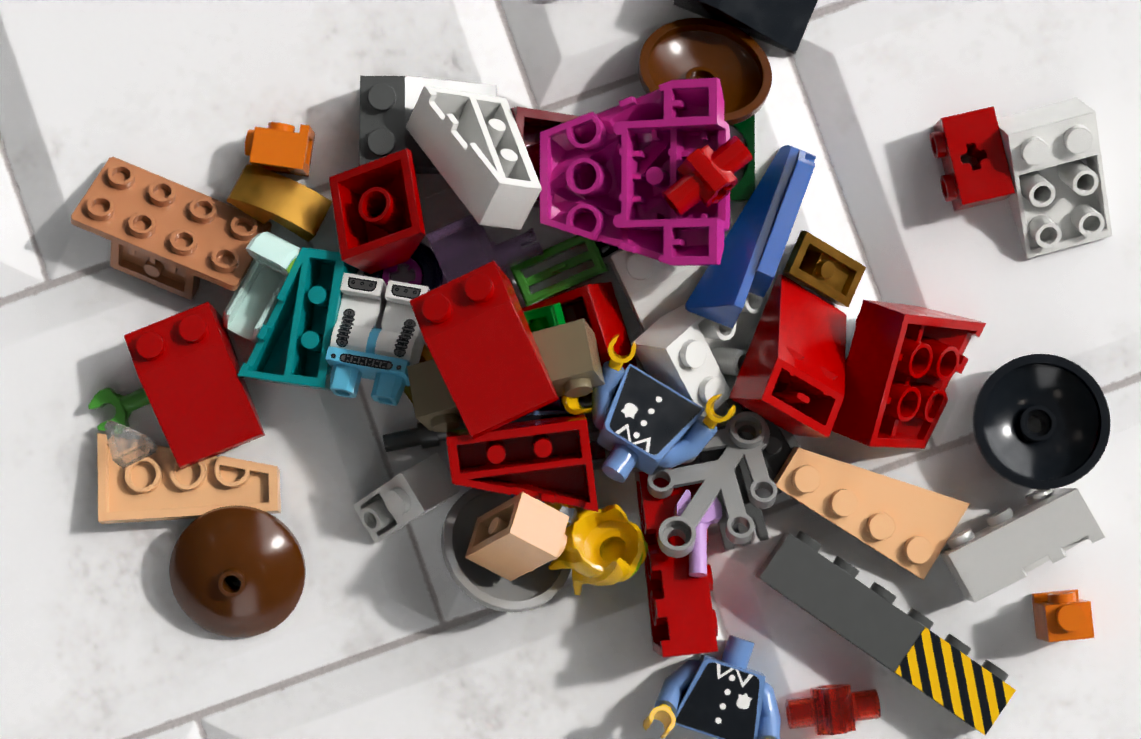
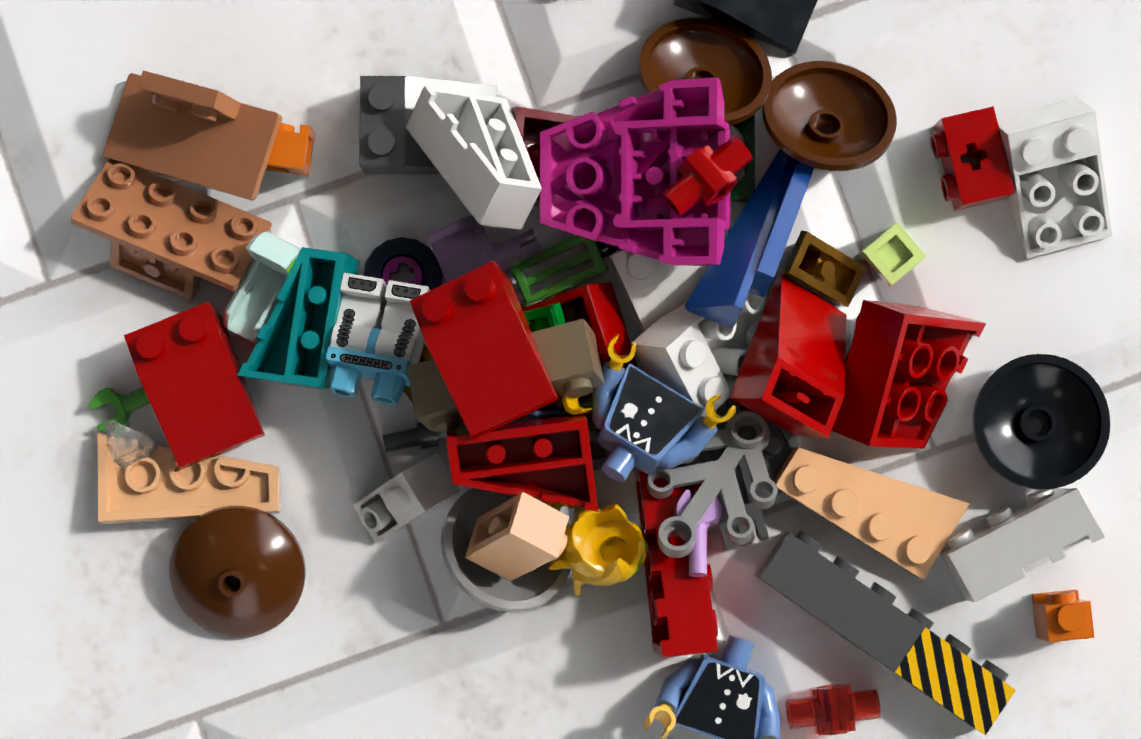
pearl gold slope [226,164,332,242] -> none
red slope [329,148,426,274] -> none
none -> nougat bracket [103,70,282,201]
none -> reddish brown dish [762,61,897,171]
none -> yellowish green panel [856,222,926,287]

